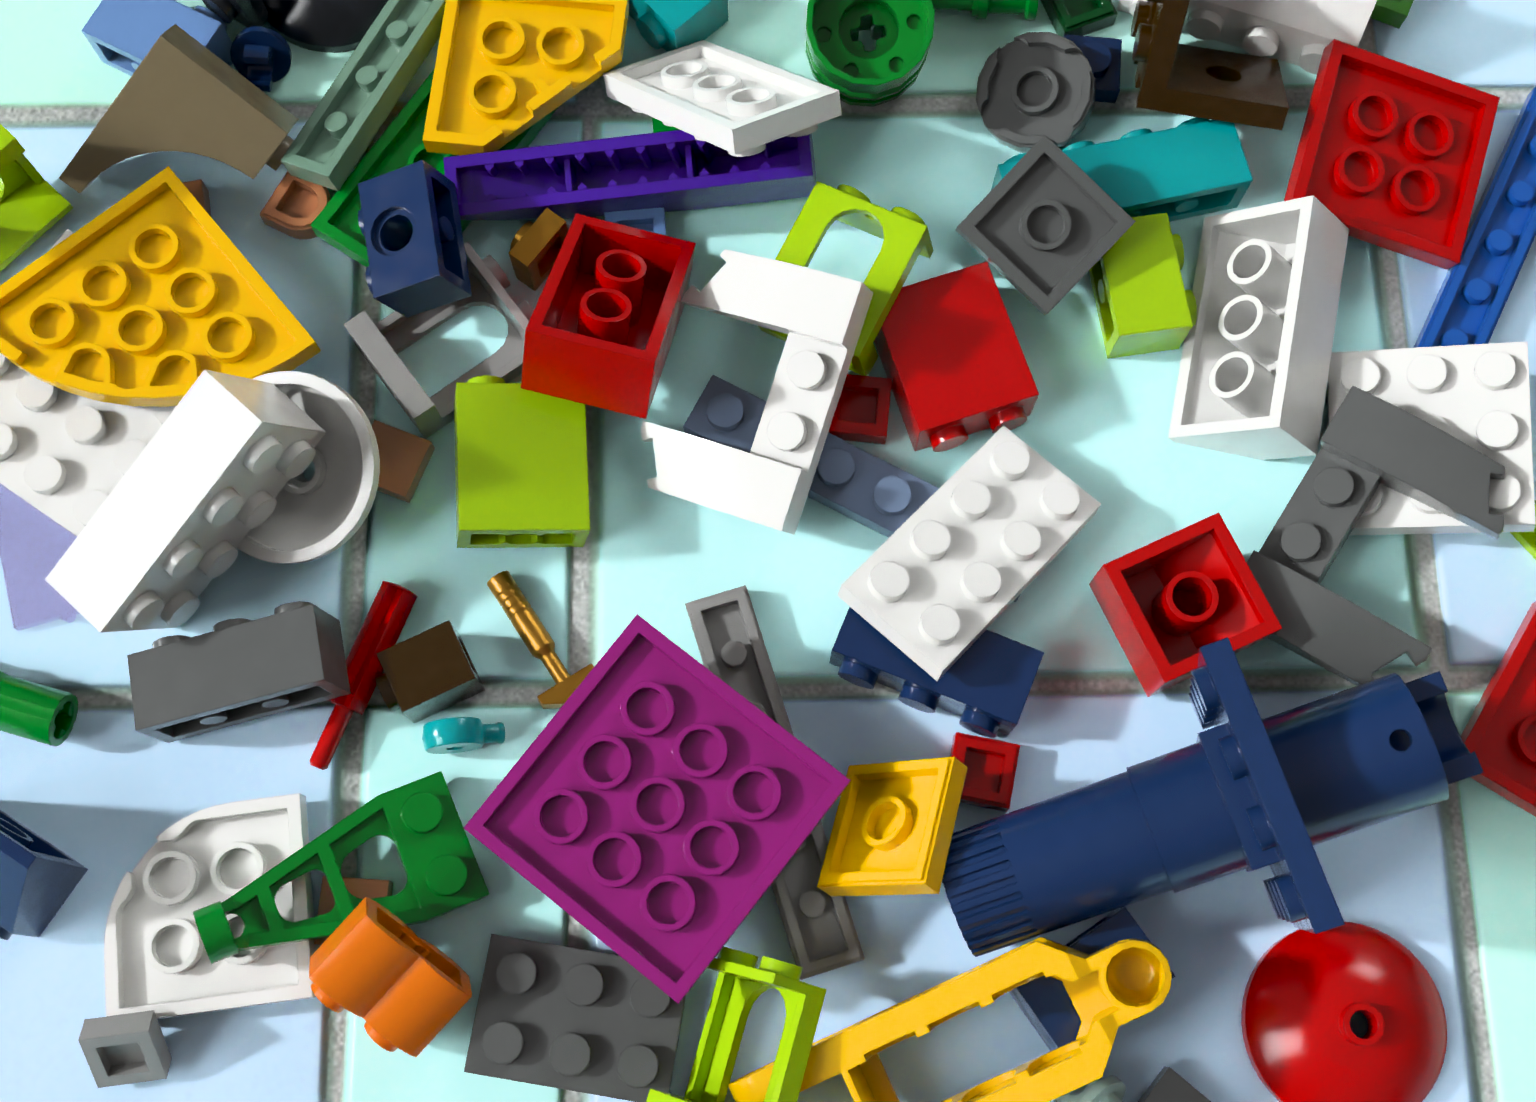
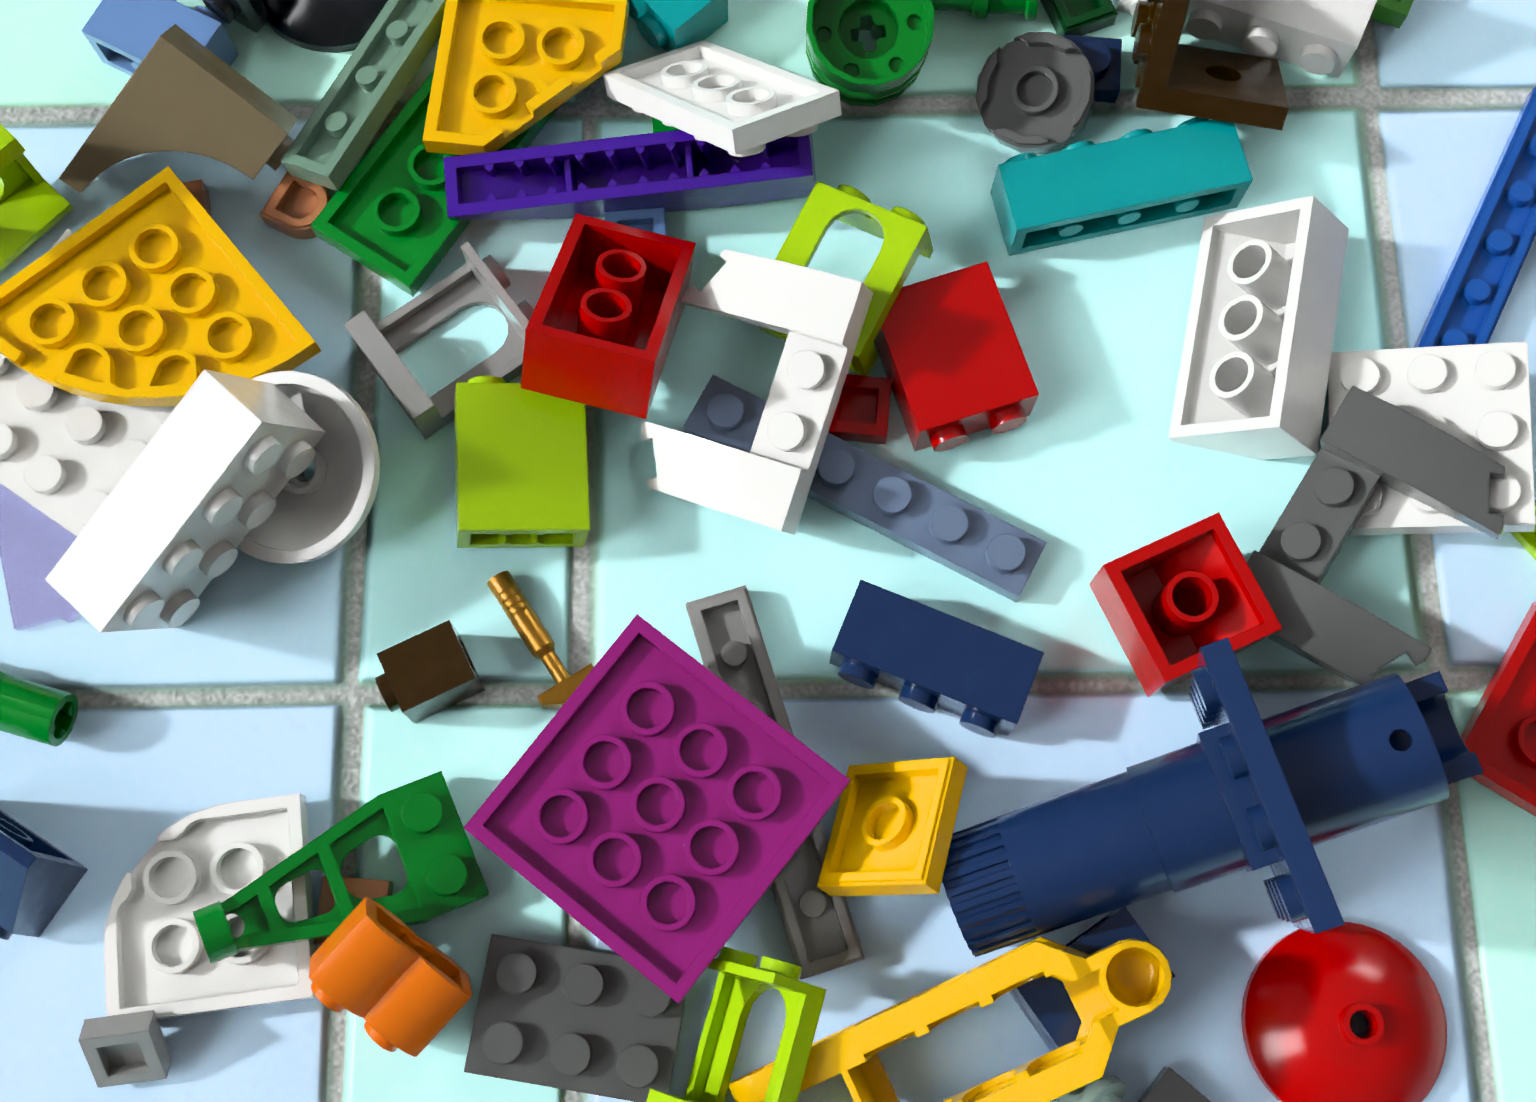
dark grey brick [127,601,351,743] -> none
dark blue plate [230,26,292,92] -> none
red axle [309,581,418,770] -> none
dark blue brick [358,160,472,317] -> none
nougat tile [372,420,435,503] -> none
teal piece [422,717,505,754] -> none
pearl gold plate [508,208,568,291] -> none
white plate [837,425,1101,681] -> none
red tile [950,732,1020,812] -> none
dark grey plate [955,134,1136,316] -> none
lime brick [1089,213,1197,359] -> none
red plate [1284,39,1500,270] -> none

